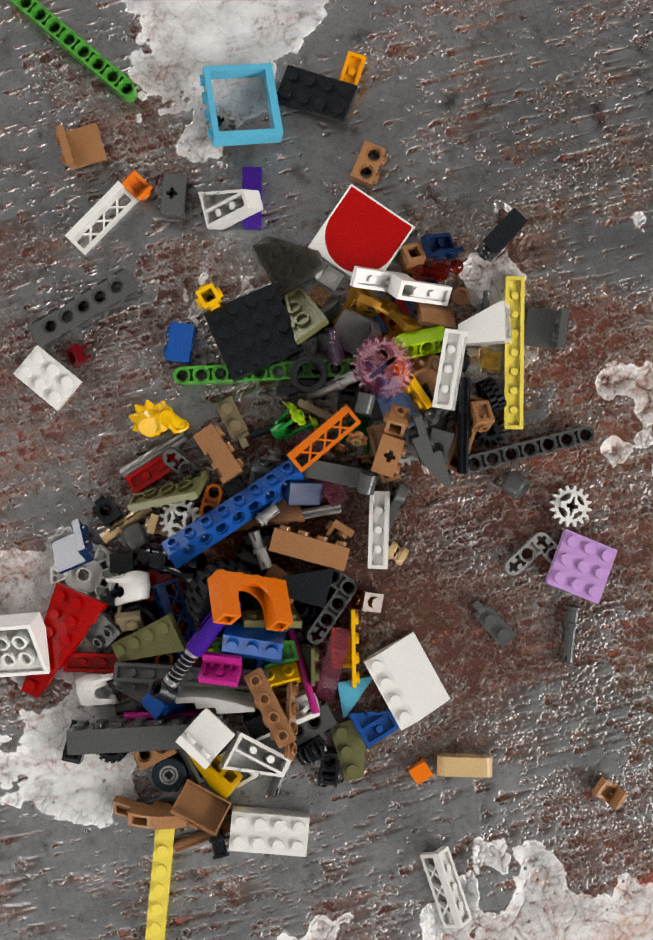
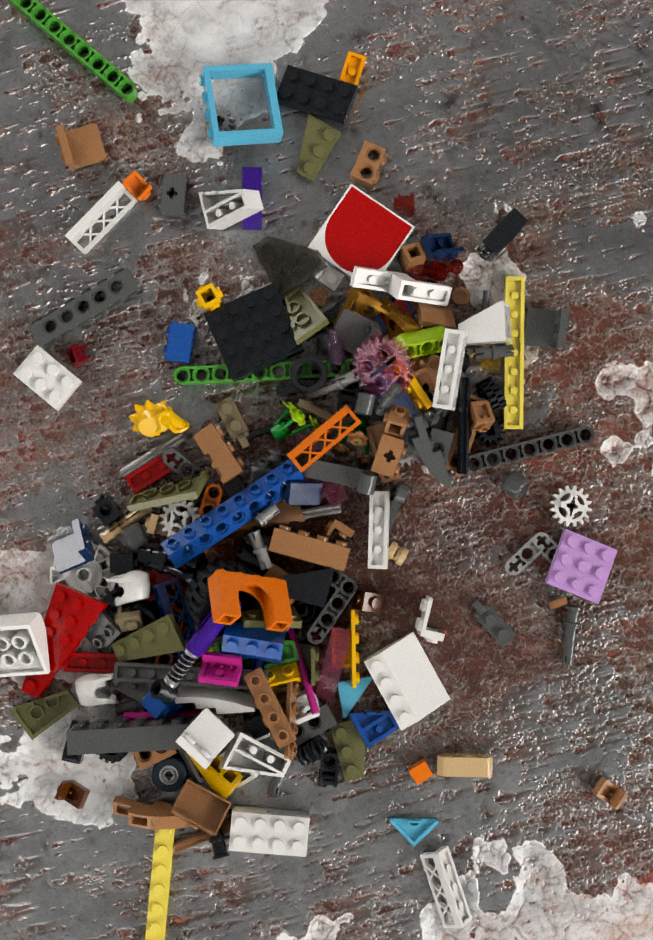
none -> olive wing [10,689,80,740]
none -> reddish brown bracket [55,780,90,809]
none -> olive wing [296,114,342,183]
none -> dark grey axle [373,382,402,416]
none -> medium azure tile [389,817,439,847]
none -> clear red brick [394,192,414,214]
none -> white bracket [415,595,445,644]
none -> dark grey pin [473,344,514,360]
none -> medium nougat tile [548,596,568,610]

